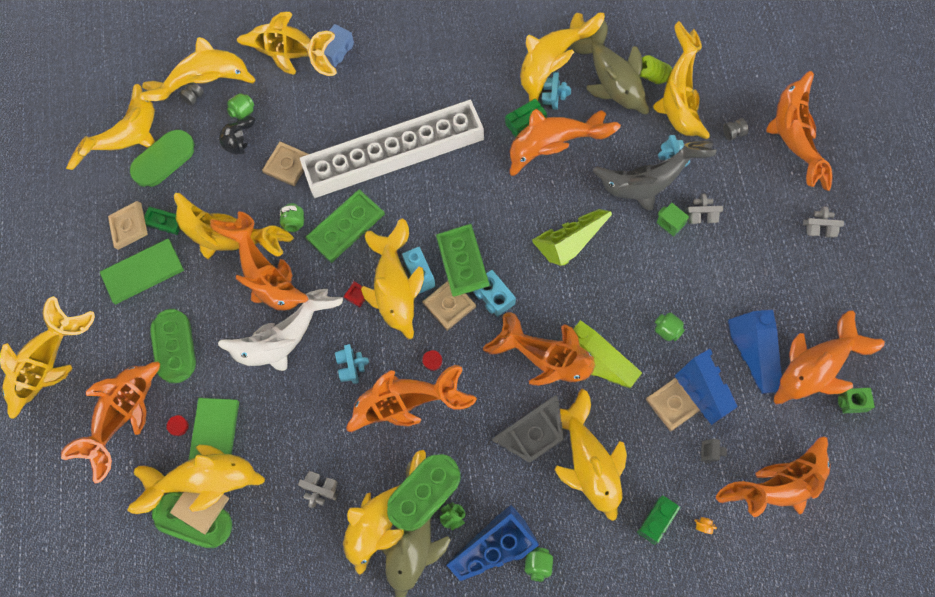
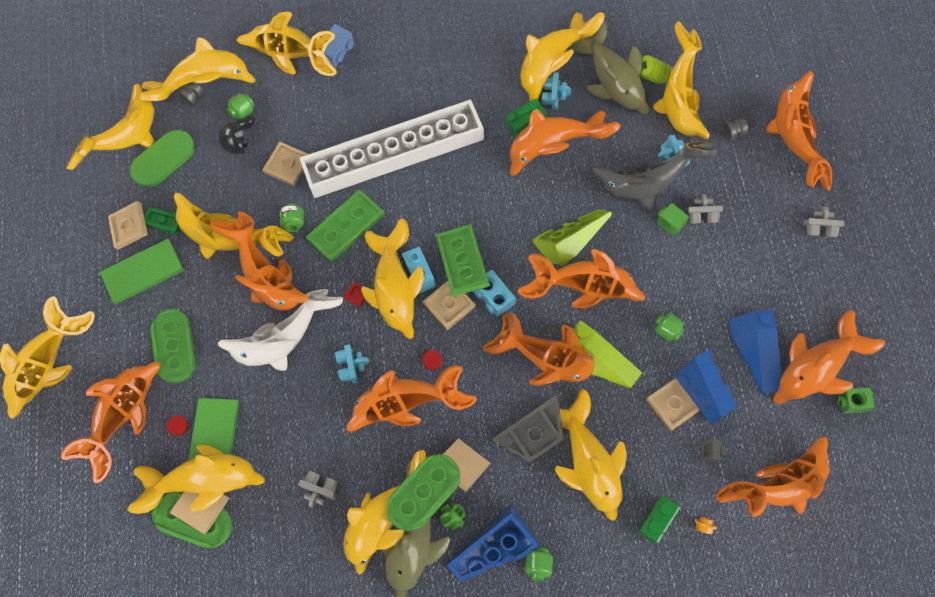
none -> tan tile [443,438,490,492]
none -> orange animal [517,248,645,309]

